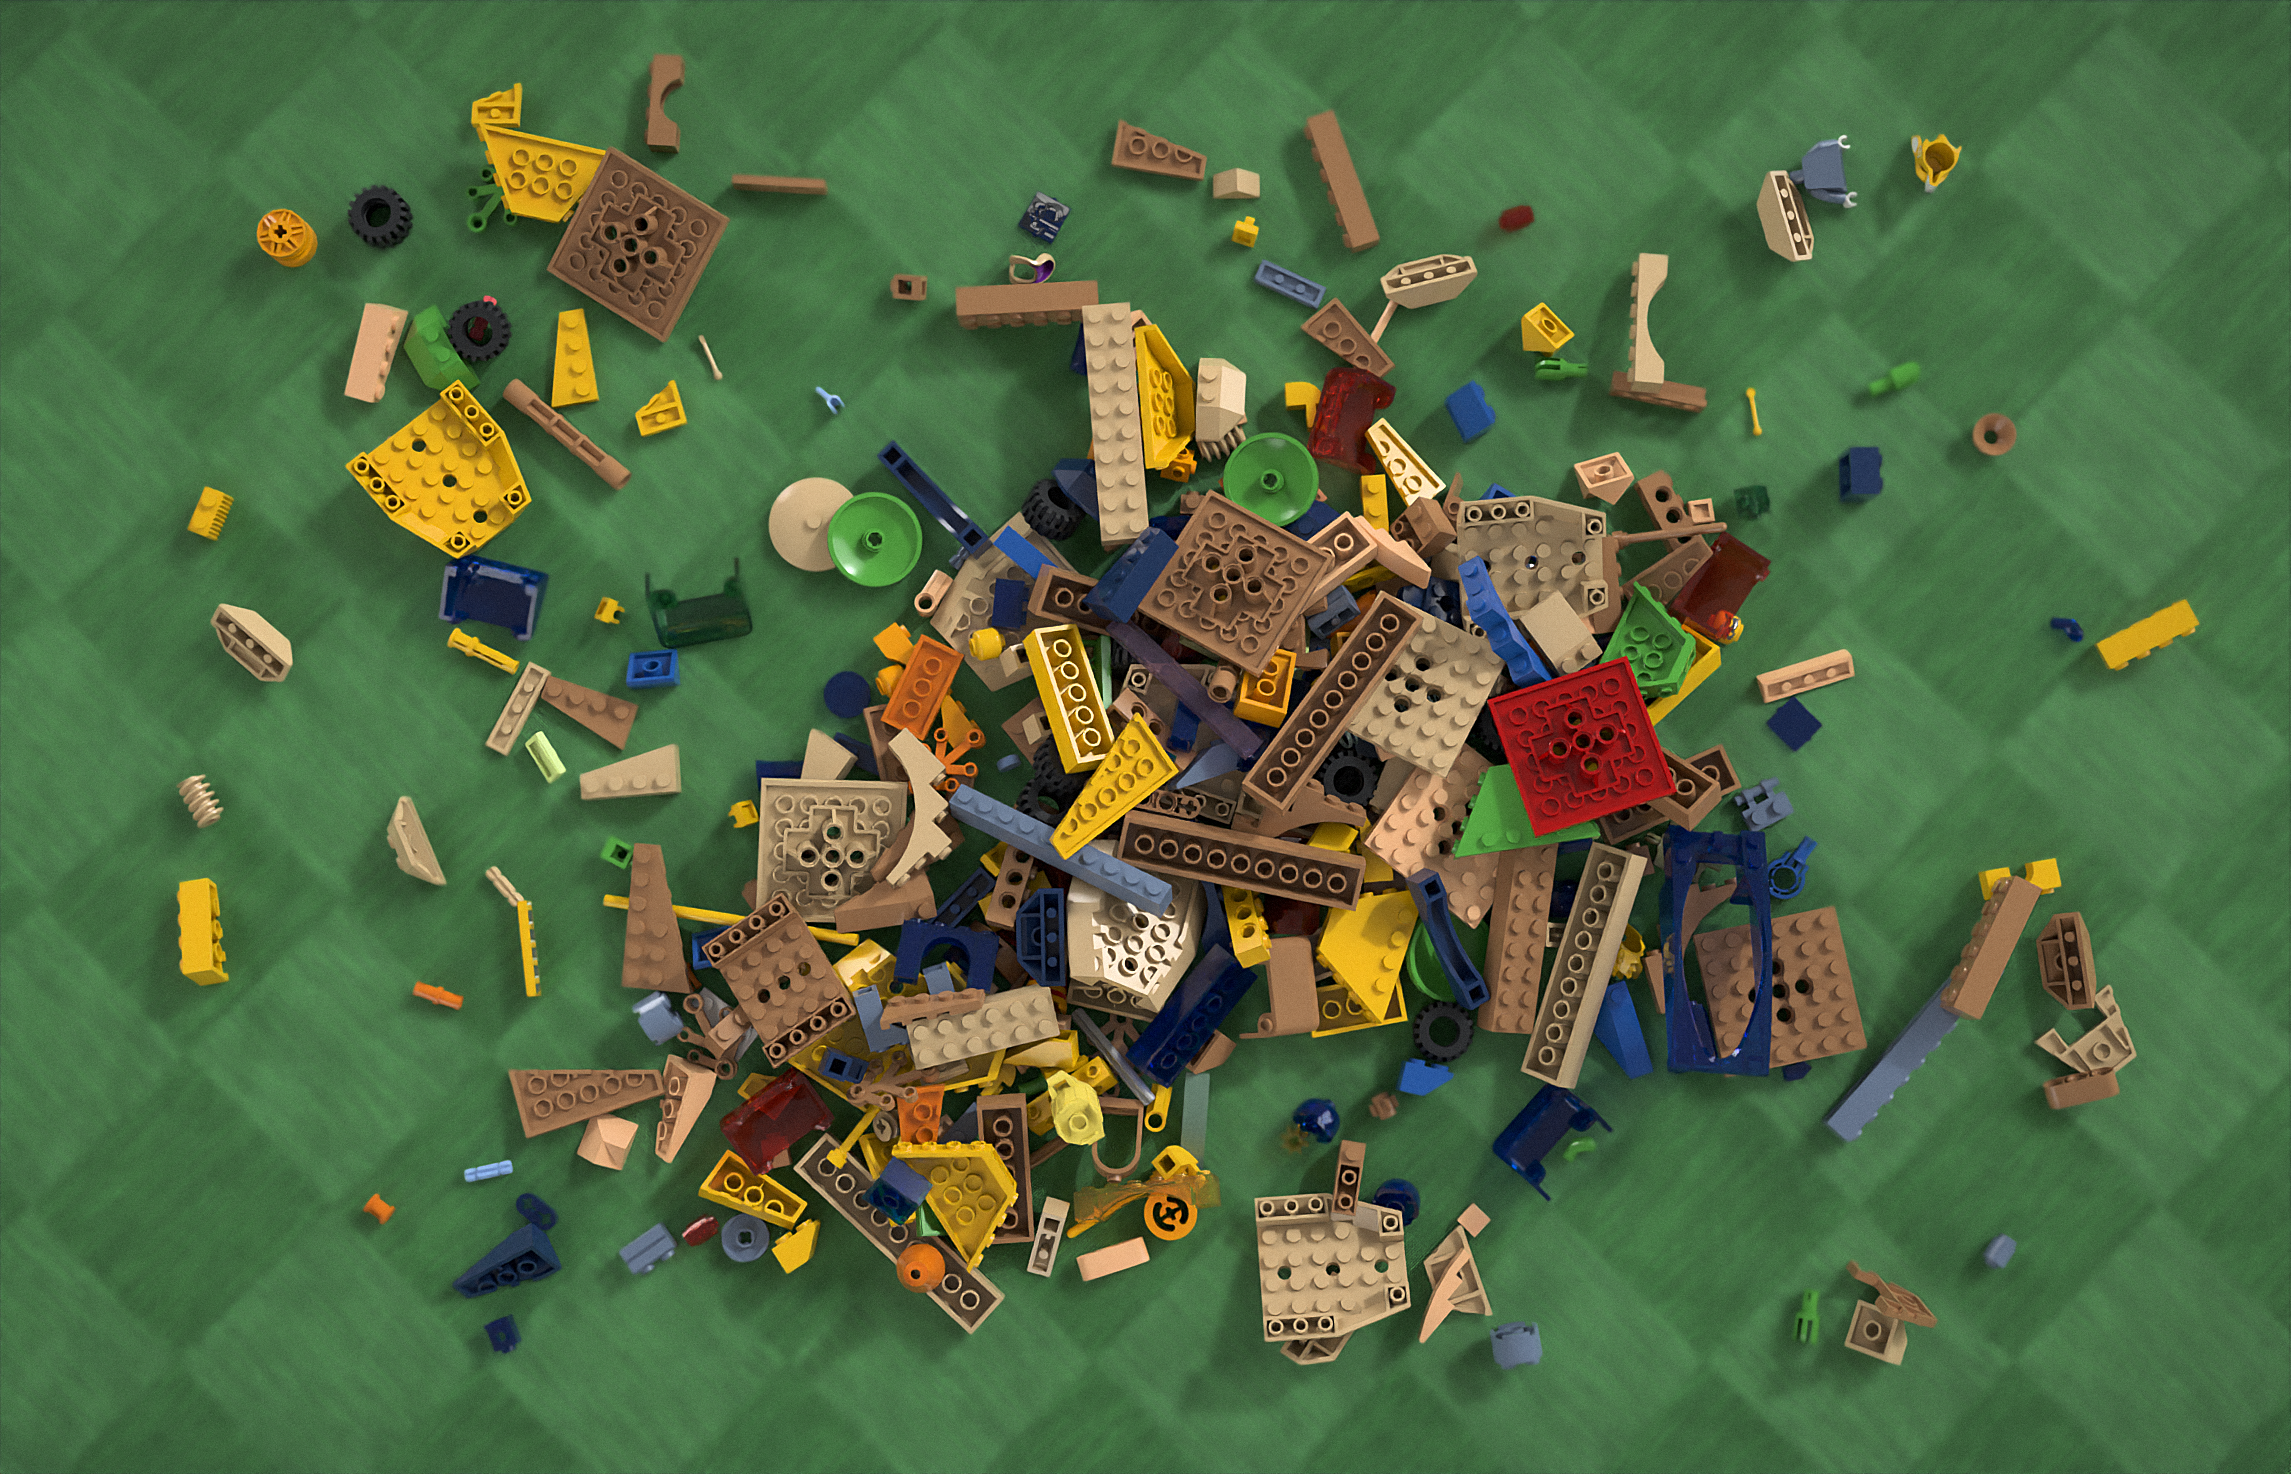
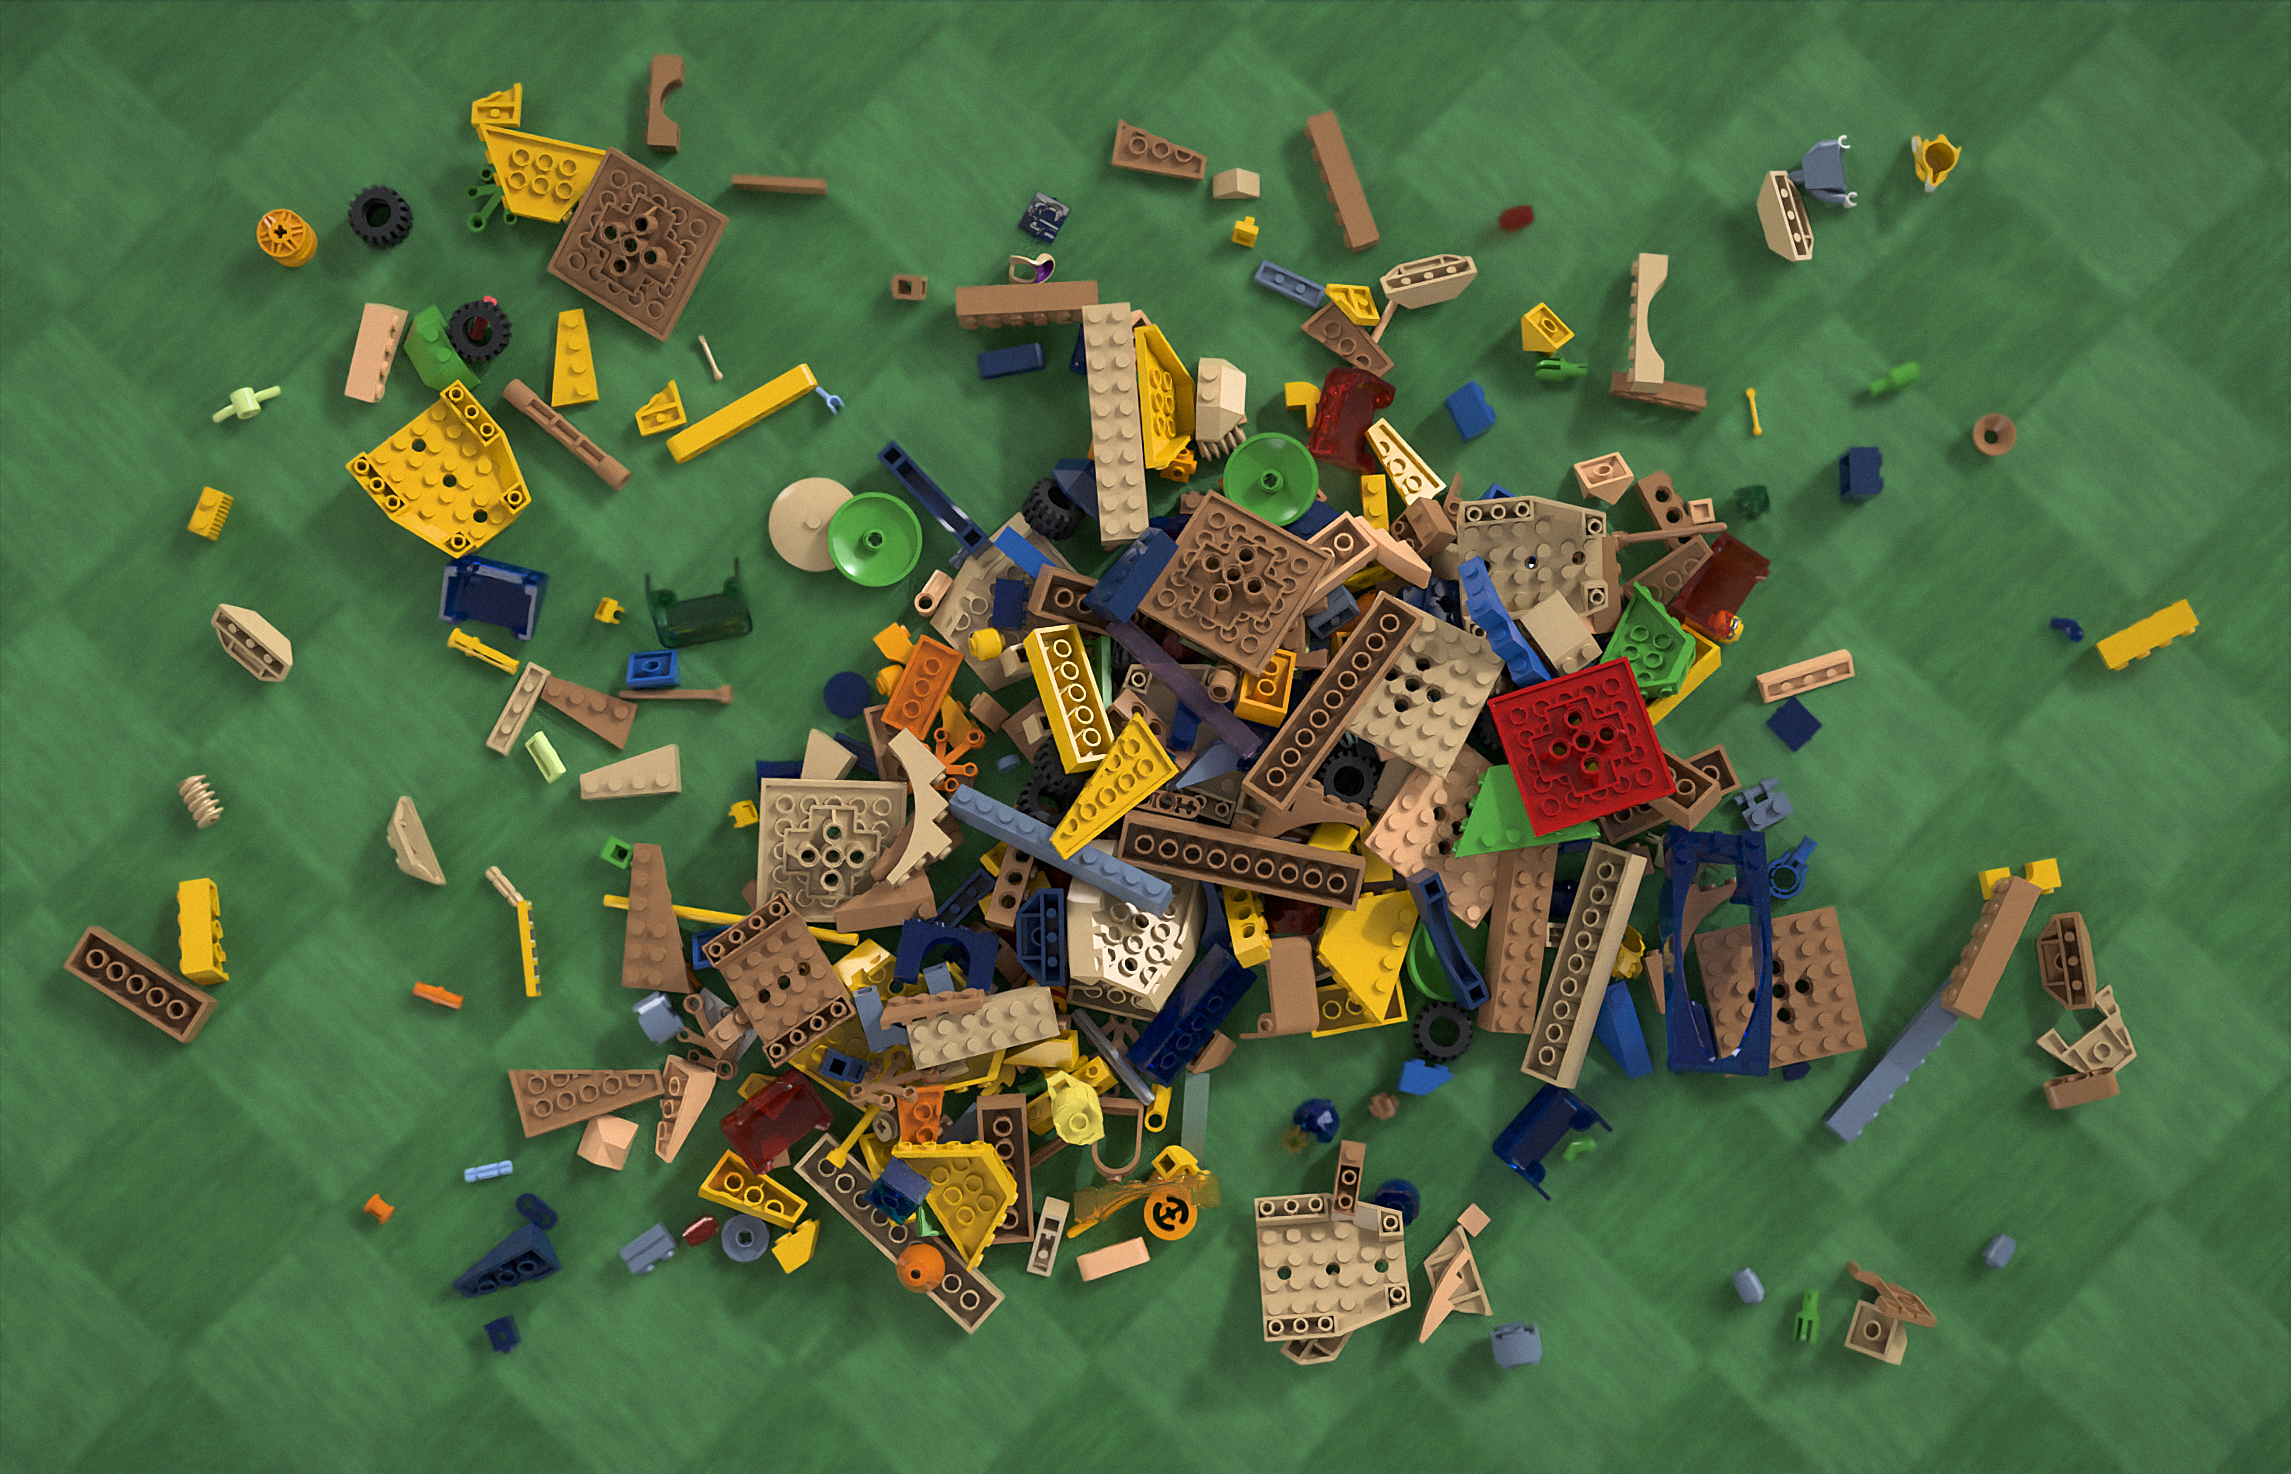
none -> medium nougat brick [63,926,219,1043]
none -> yellowish green piece [212,386,281,423]
none -> medium nougat piece [619,685,733,704]
none -> yellow beam [666,363,818,464]
none -> medium nougat slope [970,691,1011,735]
none -> dark blue beam [976,343,1047,380]
none -> yellow wing [1324,284,1380,326]
none -> sand blue brick [1732,1267,1766,1305]

